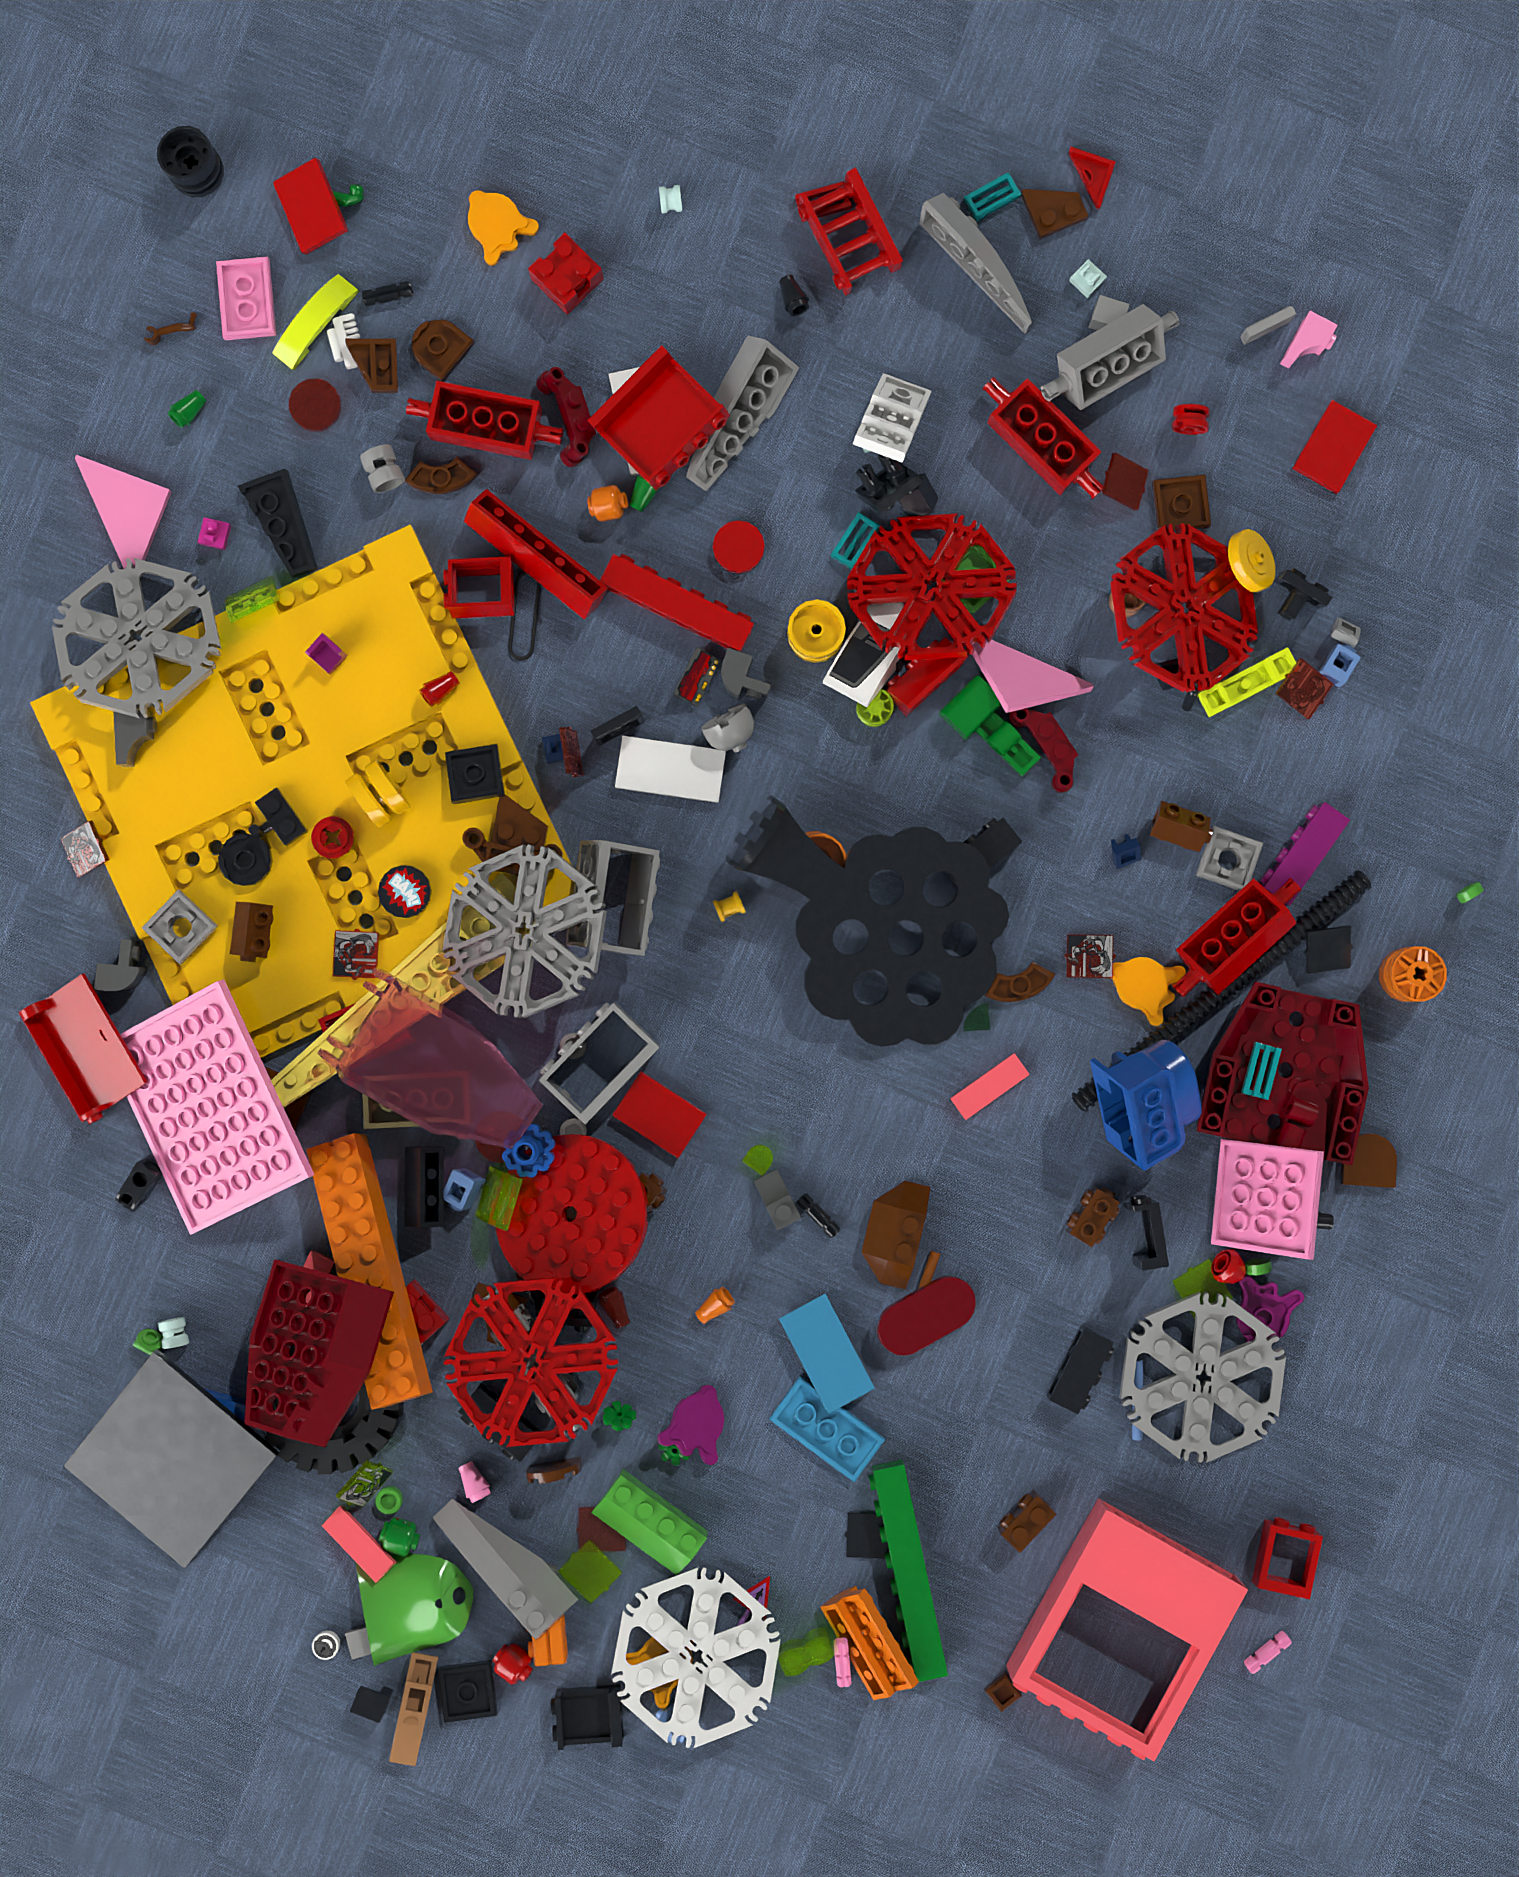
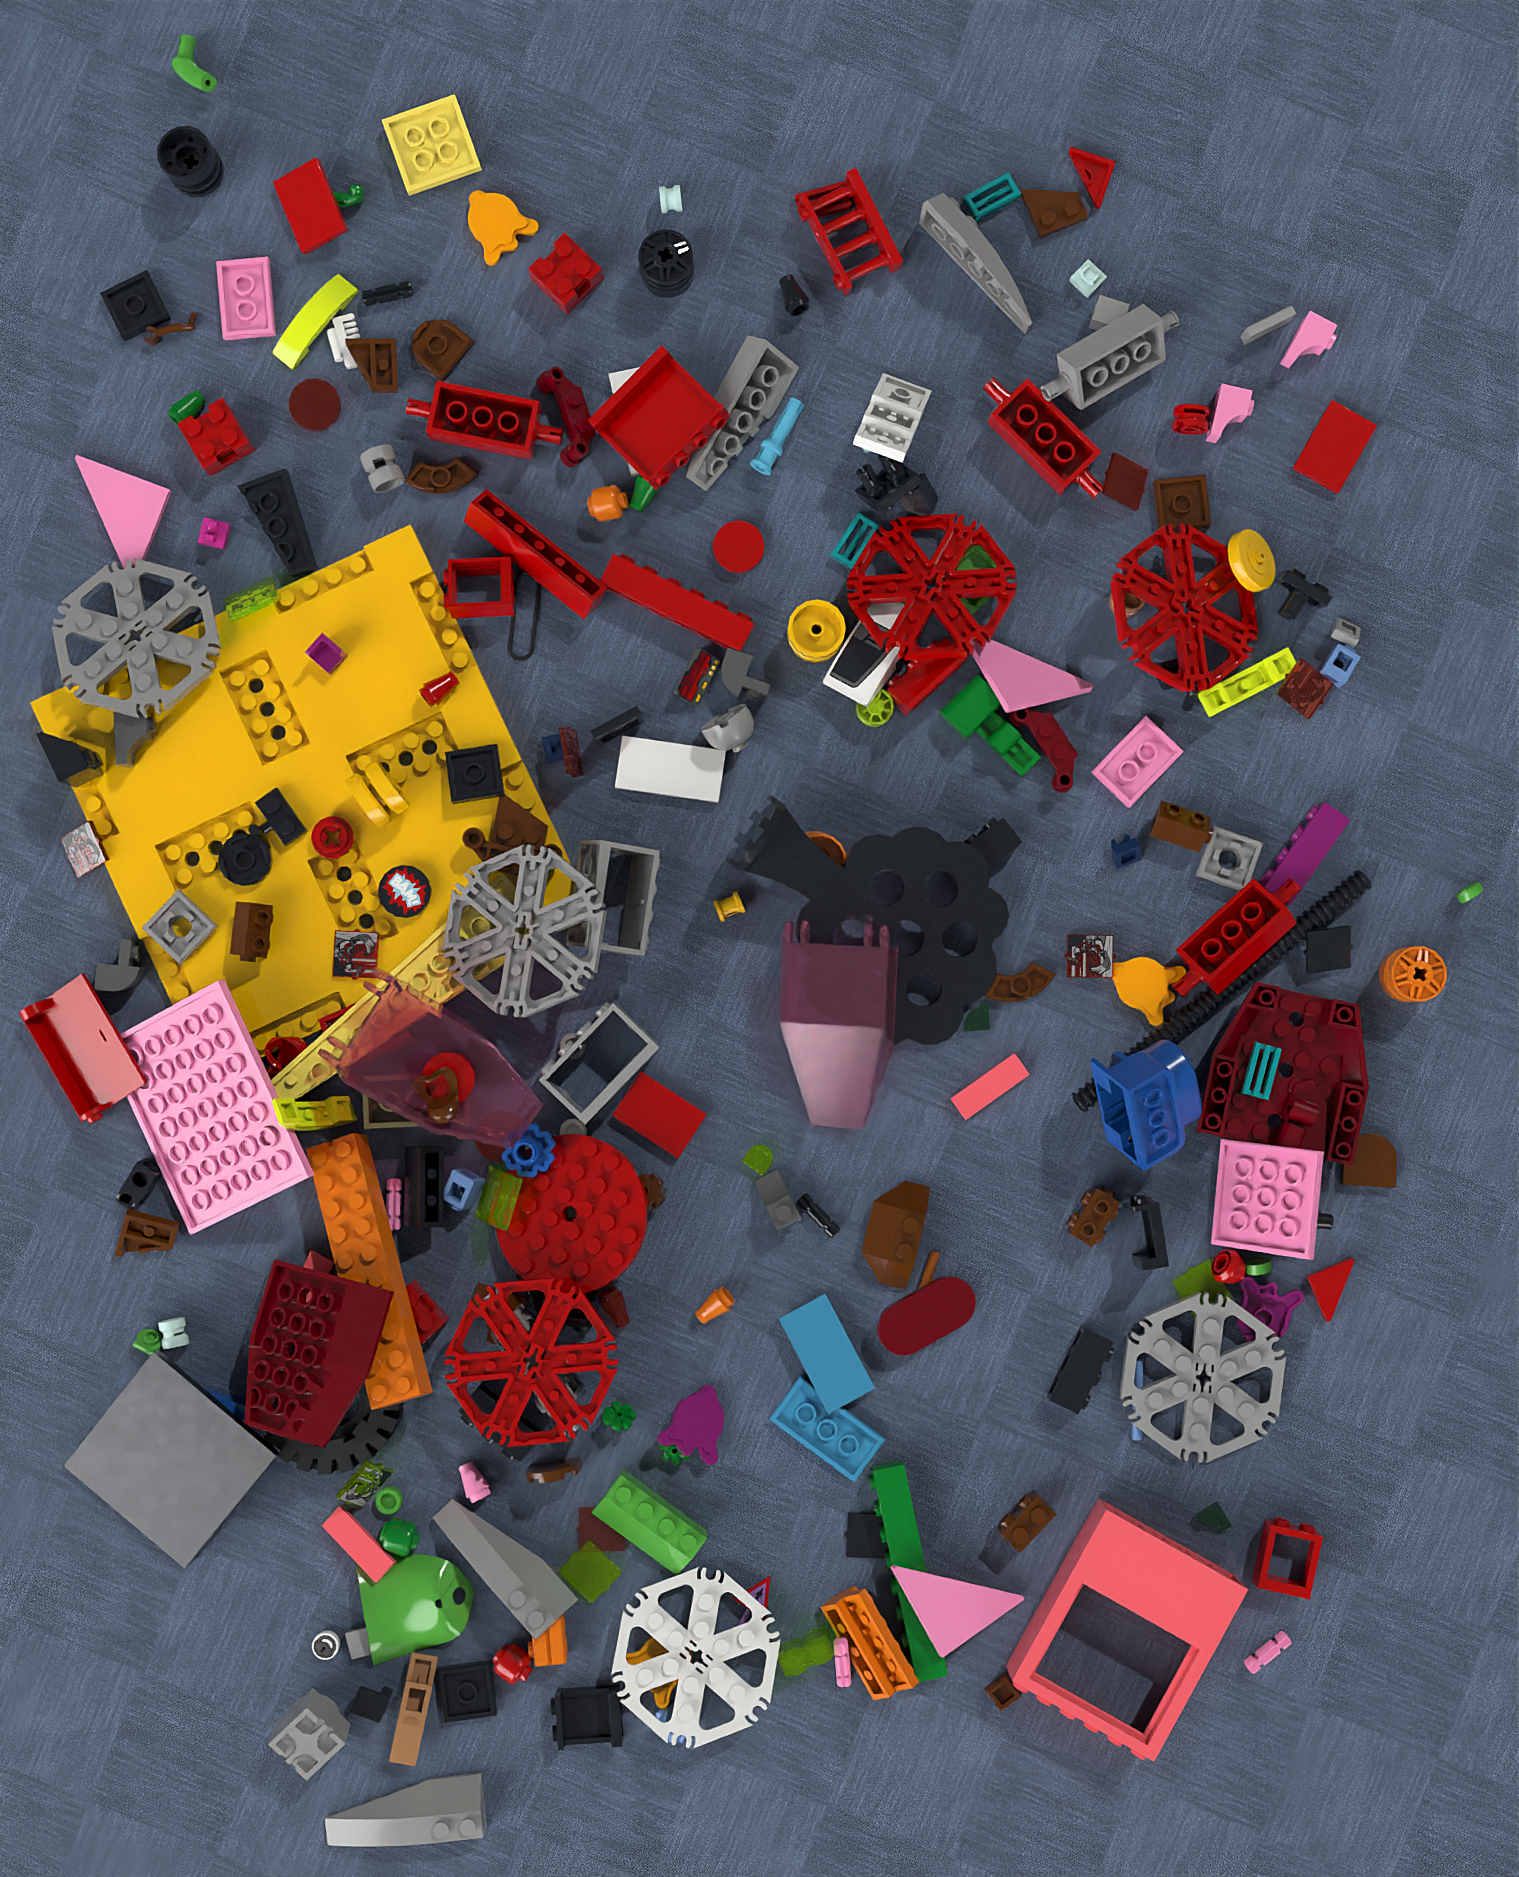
none -> black slope [36,732,104,788]
none -> black tile [100,270,171,341]
none -> reddish brown wing [114,1209,180,1257]
none -> bright green arm [172,34,217,92]
none -> red piece [177,398,256,476]
none -> red piece [264,1036,308,1080]
none -> light grey piece [268,1688,351,1781]
none -> neon yellow slope [271,1096,357,1131]
none -> light grey wedge [325,1773,487,1847]
none -> light yellow plate [382,94,482,196]
none -> bright pink axle [386,1178,402,1231]
none -> reddish brown piece [413,1067,460,1124]
none -> red tile [421,1051,475,1102]
none -> black wheel [638,229,694,298]
none -> medium azure pin [750,398,805,475]
none -> clear pink windscreen [779,921,898,1129]
none -> bright pink tile [891,1565,1025,1658]
none -> bright pink tile [1091,716,1184,808]
none -> clear green tile [1195,1501,1232,1530]
none -> bright pink arch [1205,384,1254,443]
none -> red tile [1306,1257,1354,1322]

